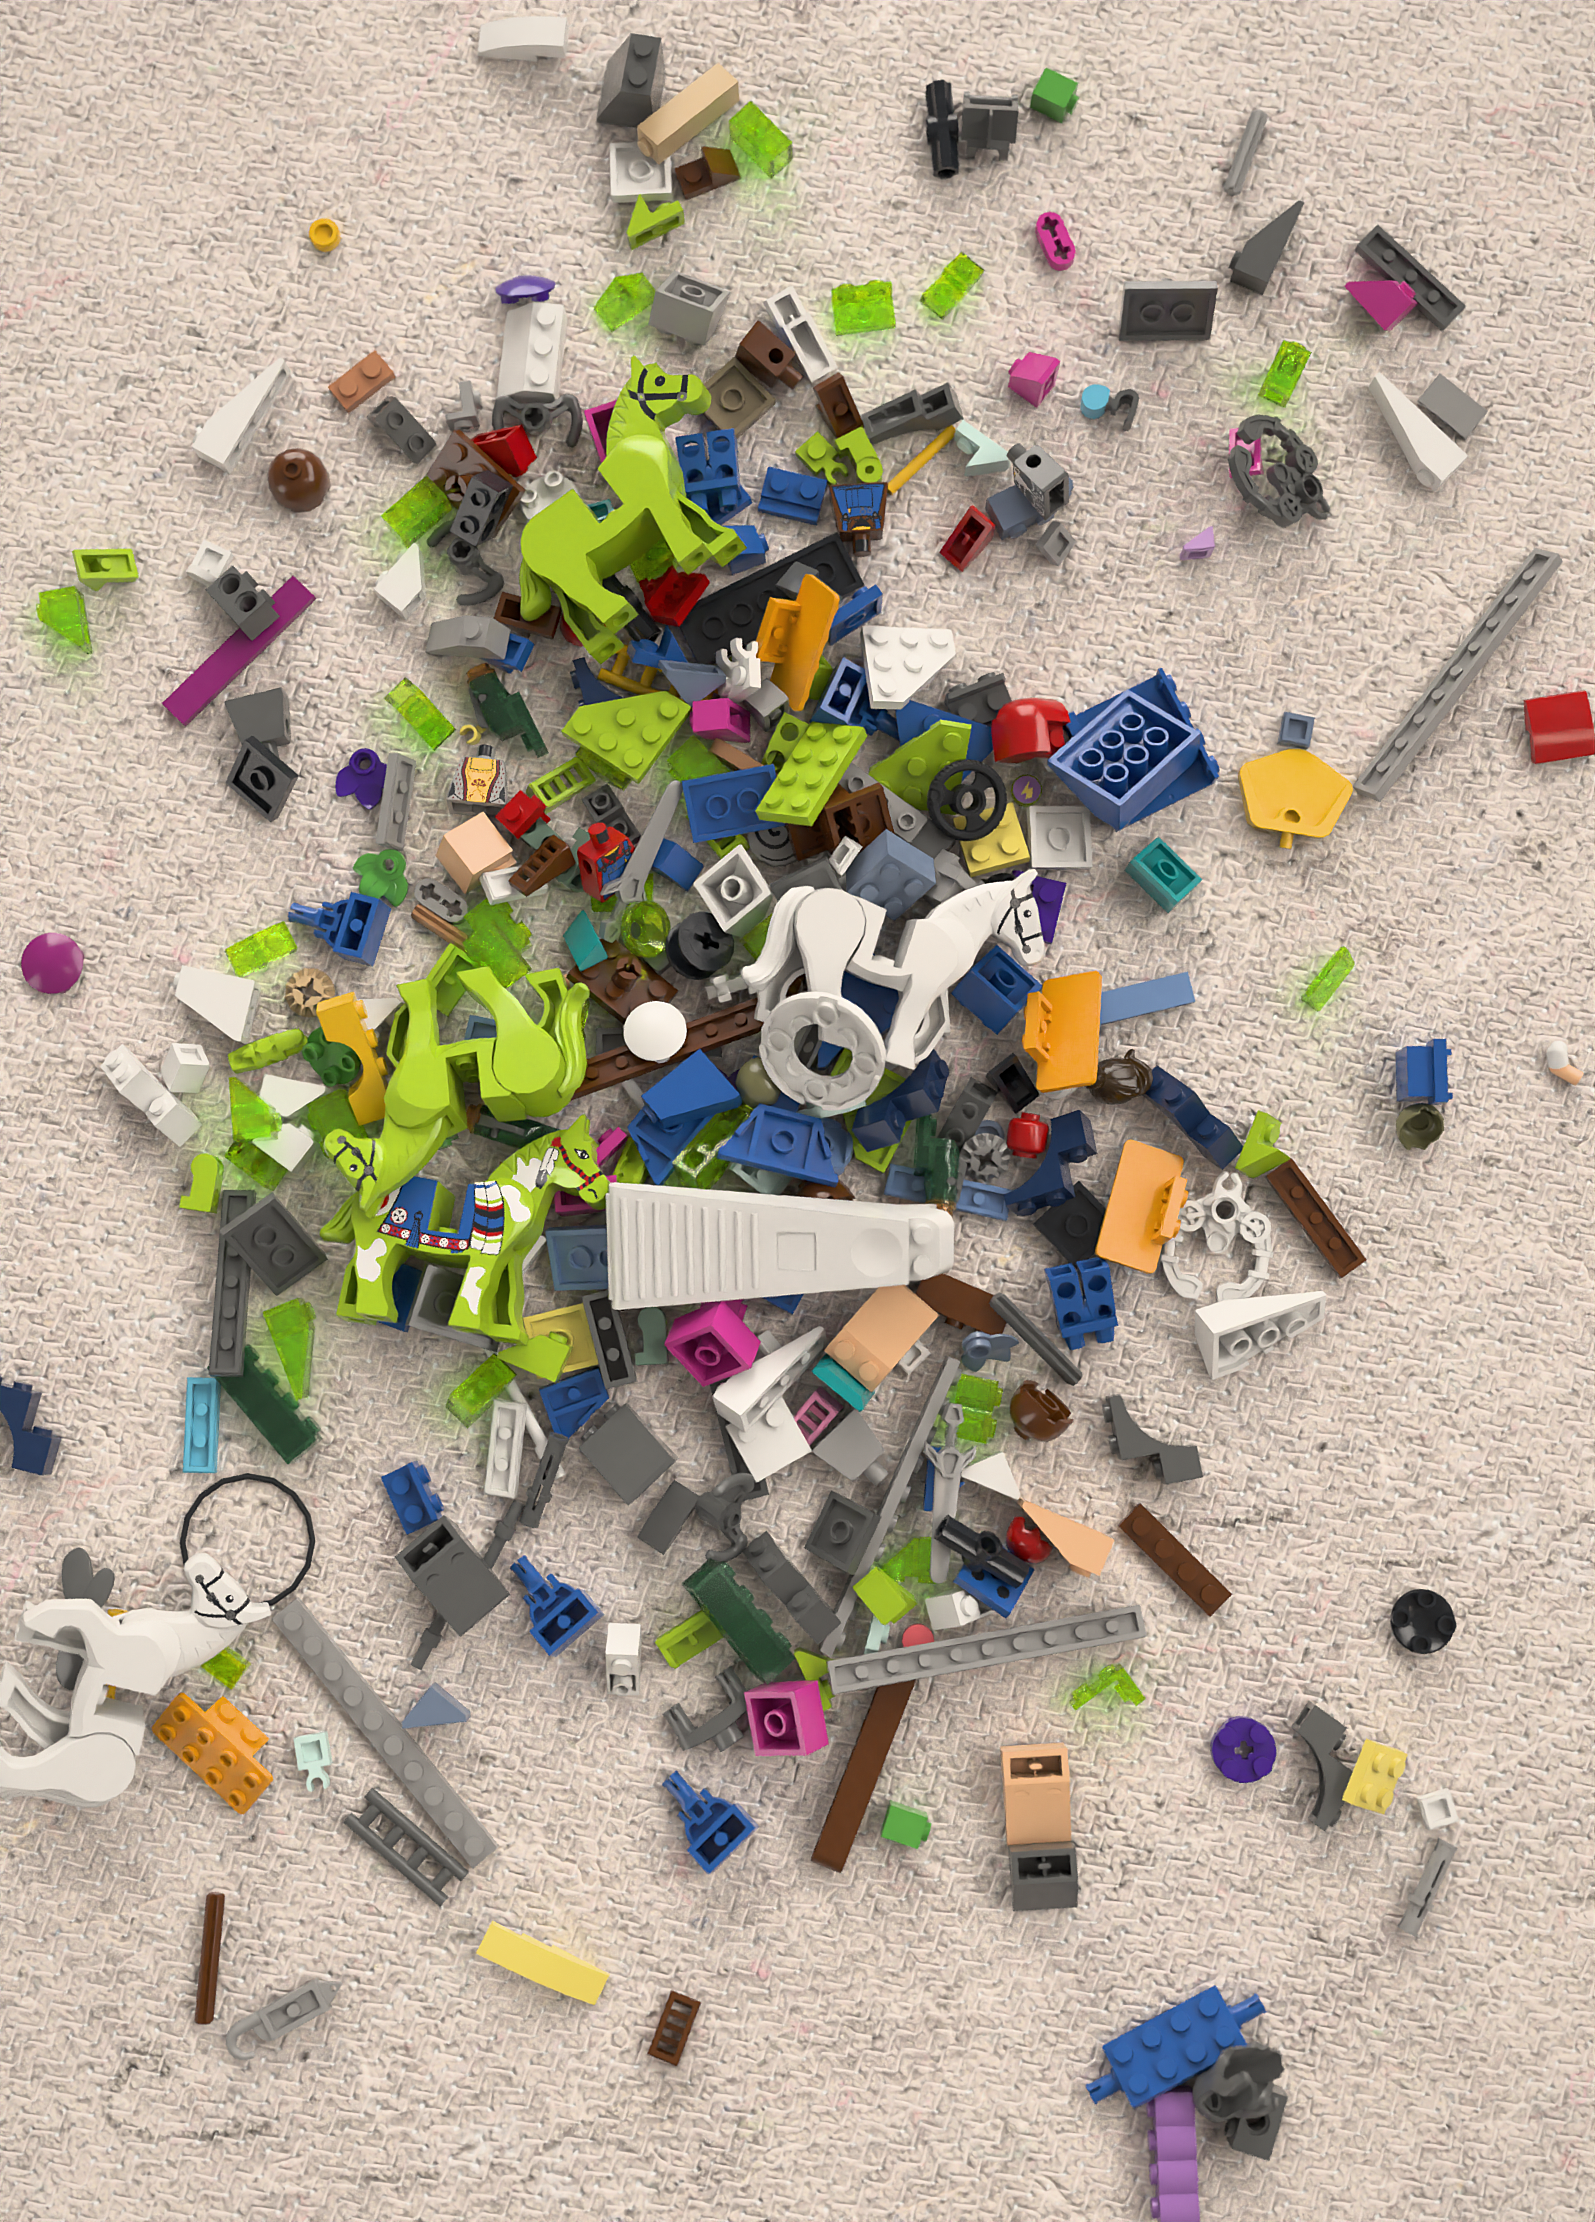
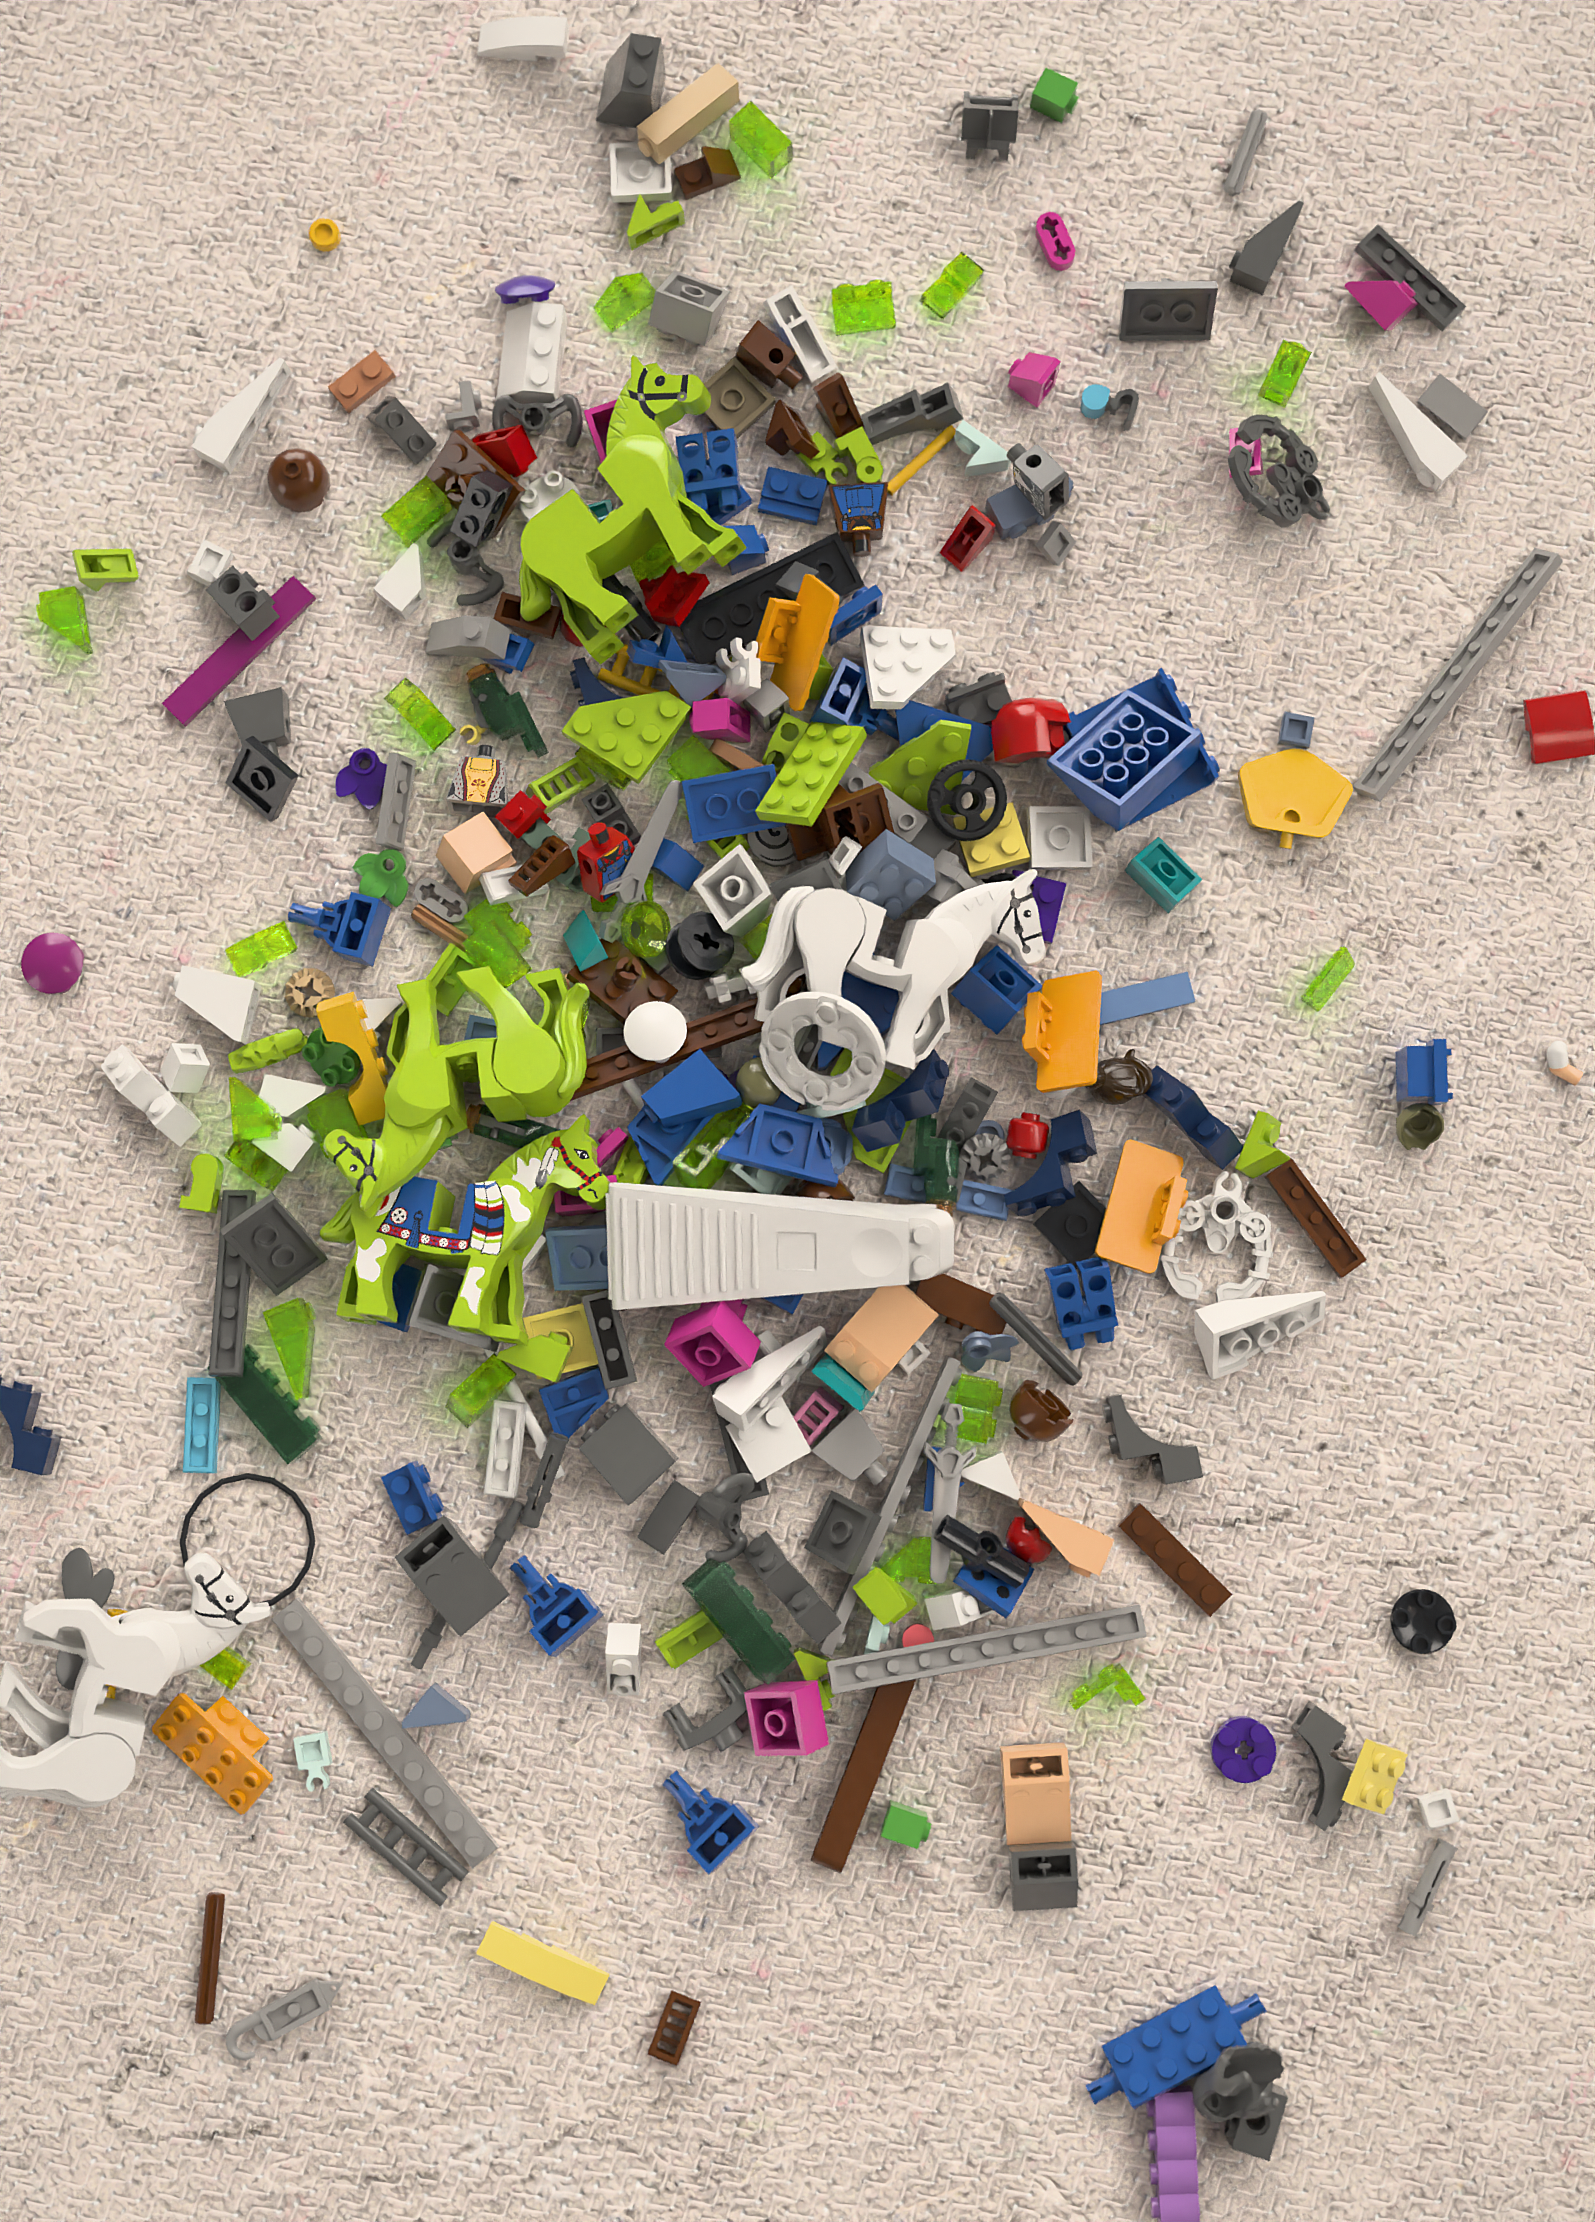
sand green leg [635,1307,669,1365] -> none
black piece [925,80,960,179] -> none
black slope [986,1053,1040,1114] -> none
medium lavender tile [1011,774,1042,807] -> none
lavender slope [1179,526,1215,560] -> none
none -> reddish brown slope [765,399,820,460]

